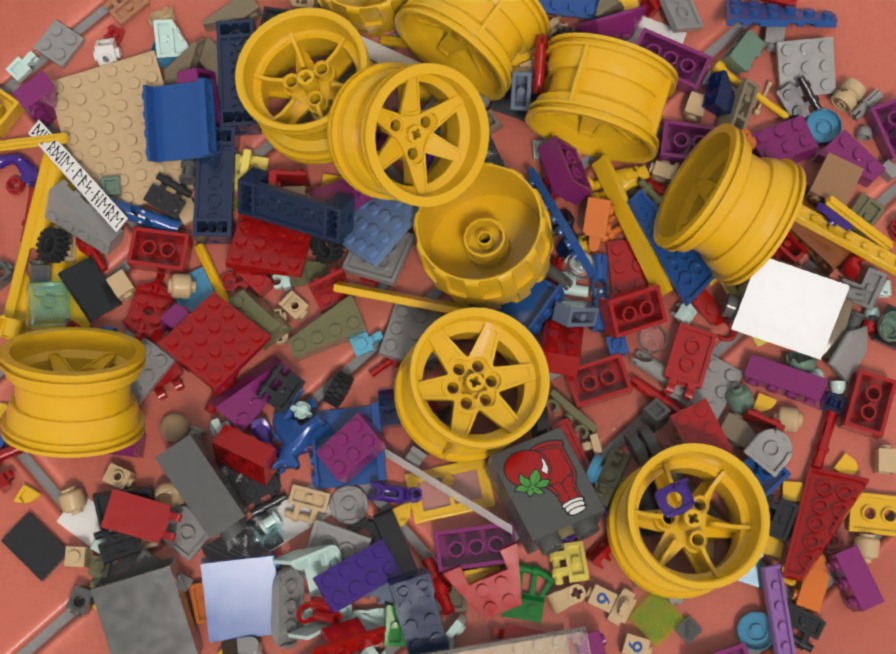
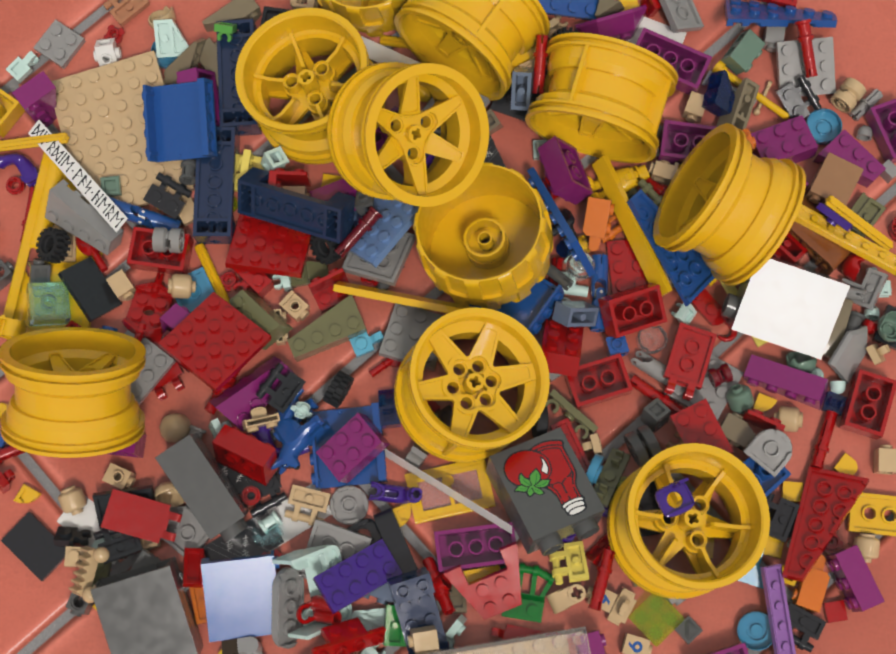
none -> black plate [53,526,92,547]
none -> tan gear [69,546,110,603]
none -> light grey wheel [152,227,185,253]
none -> red tile [182,548,205,588]
none -> bright green tile [214,22,237,42]
none -> red plate [241,486,261,506]
none -> tan piece [242,407,280,433]
none -> light aqua brick [261,146,290,171]
none -> dark red pin [334,206,383,258]
none -> dark grey bracket [354,192,374,217]
none -> tan brick [407,625,439,654]
none -> red pin [588,549,615,611]
none -> dark red wheel [707,363,733,388]
none -> red pin [794,19,818,78]
none -> red tile [823,600,848,623]
none -> tan tile [866,343,891,365]

